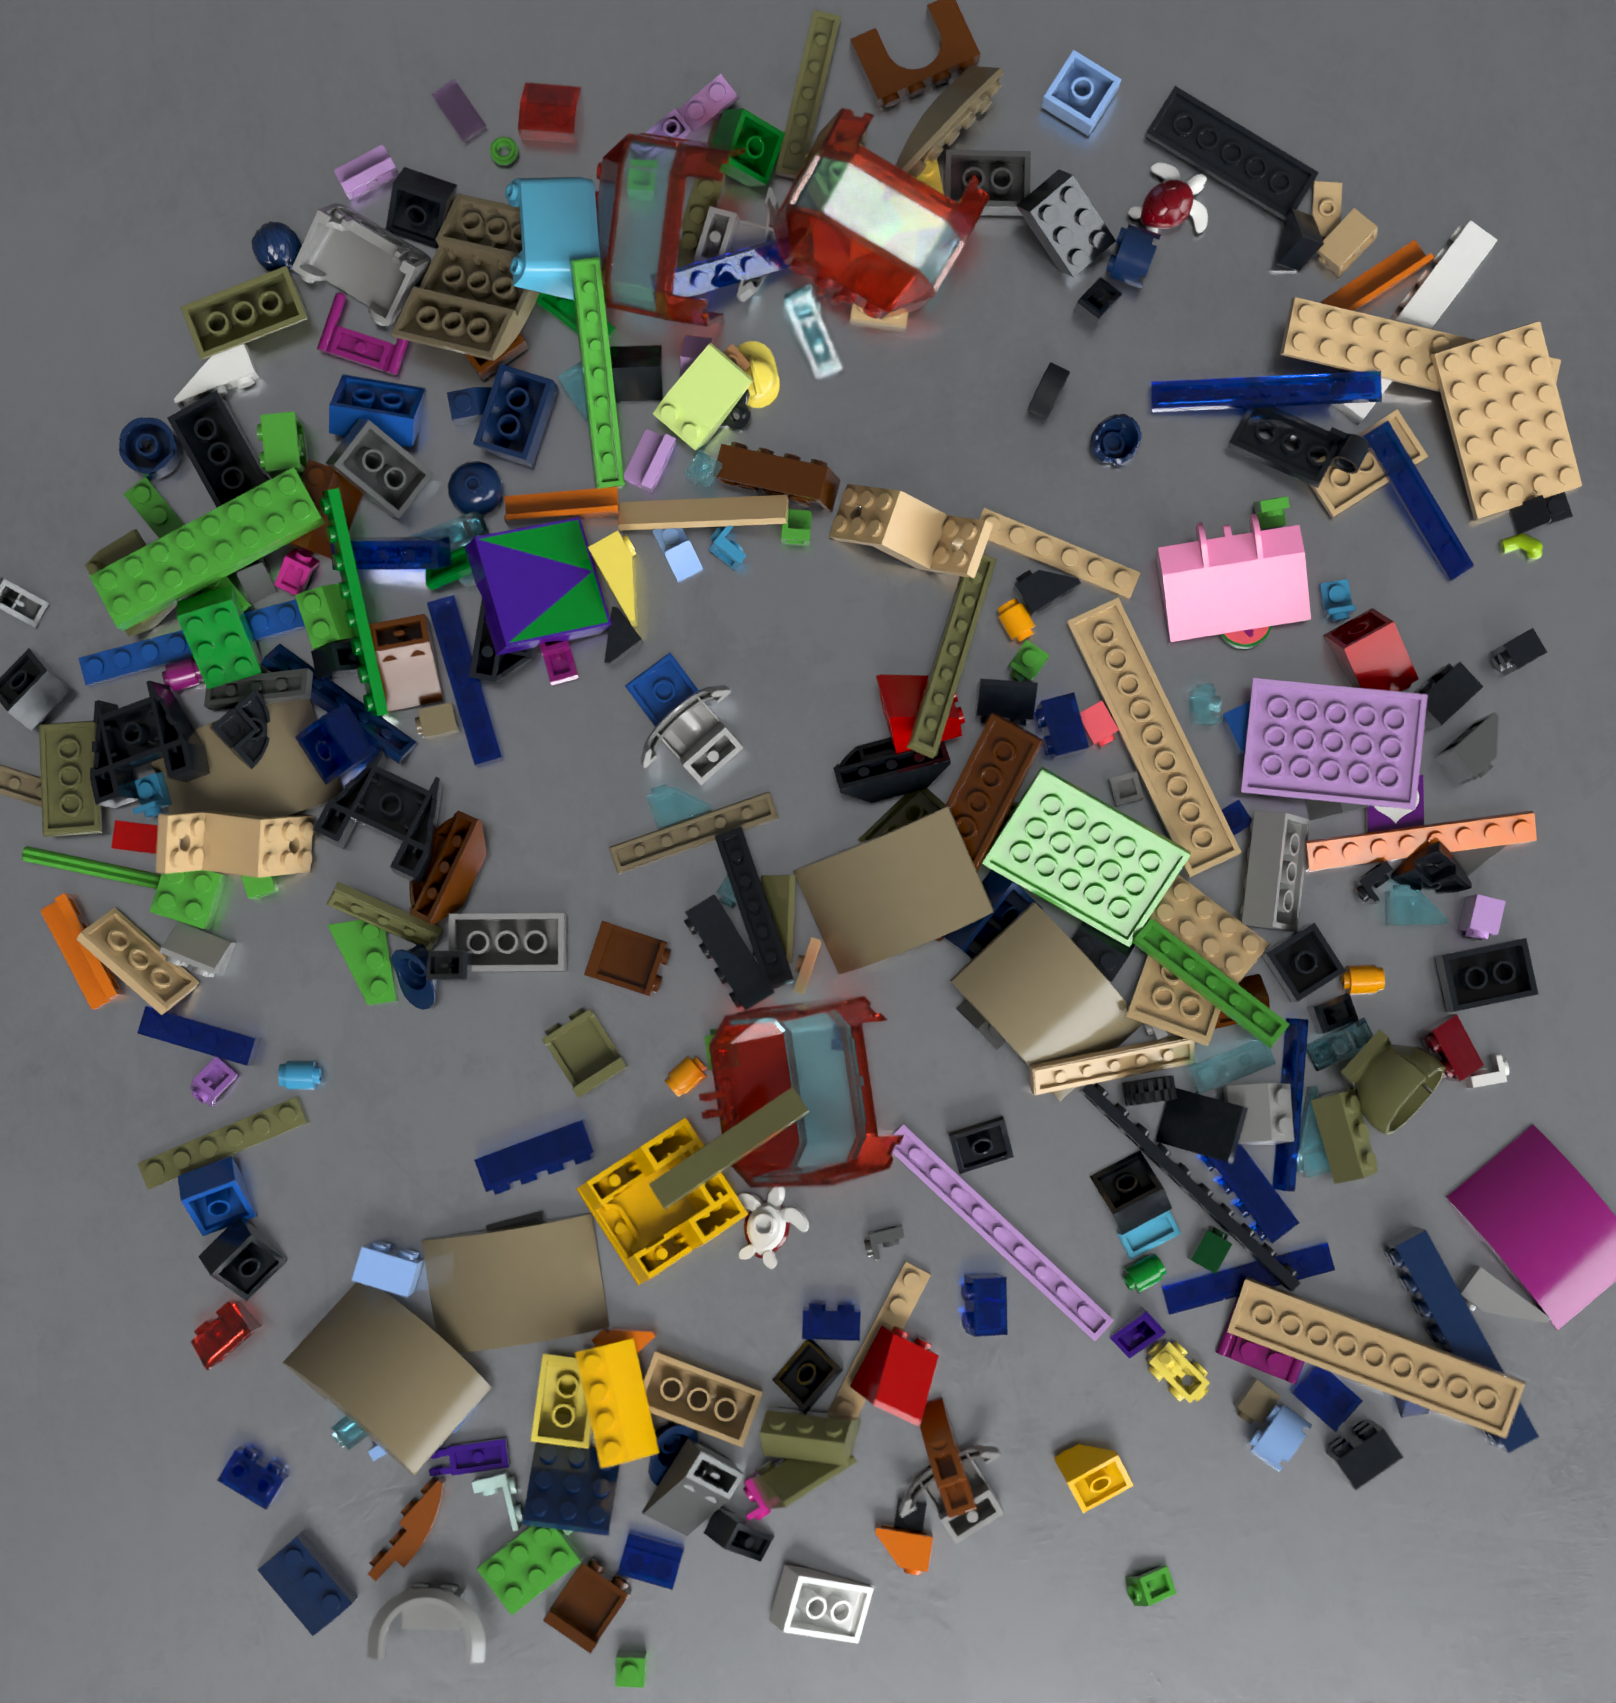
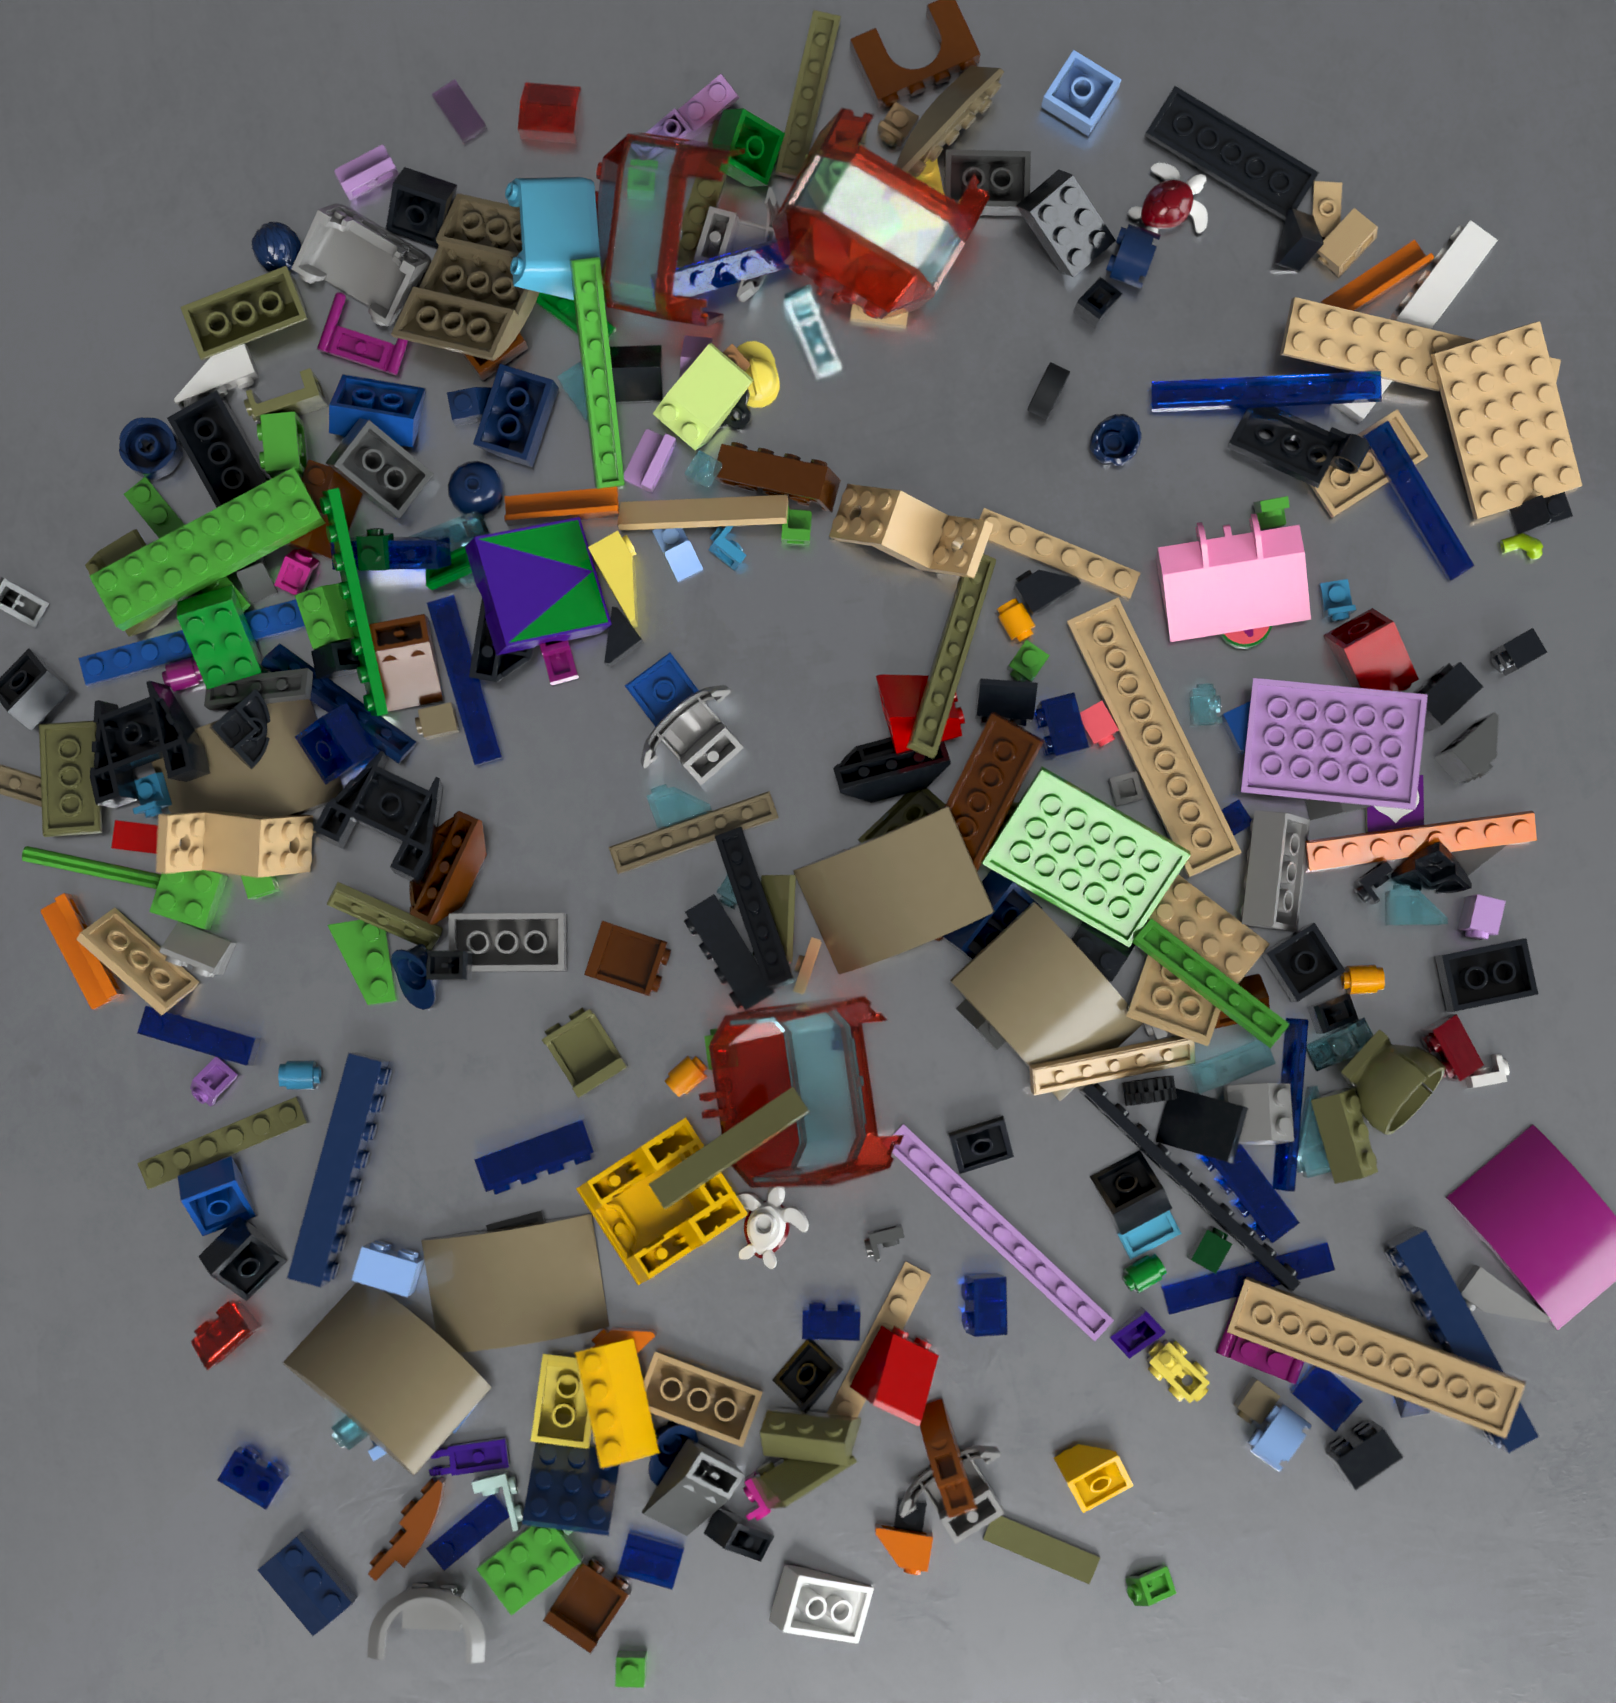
bright green plate [490,137,518,165] -> none
none -> olive panel [244,368,328,423]
none -> dark blue brick [287,1053,392,1287]
none -> dark green bracket [356,528,394,571]
none -> clear blue plate [426,1493,509,1571]
none -> tan bracket [877,102,919,147]
none -> olive tile [983,1515,1100,1585]

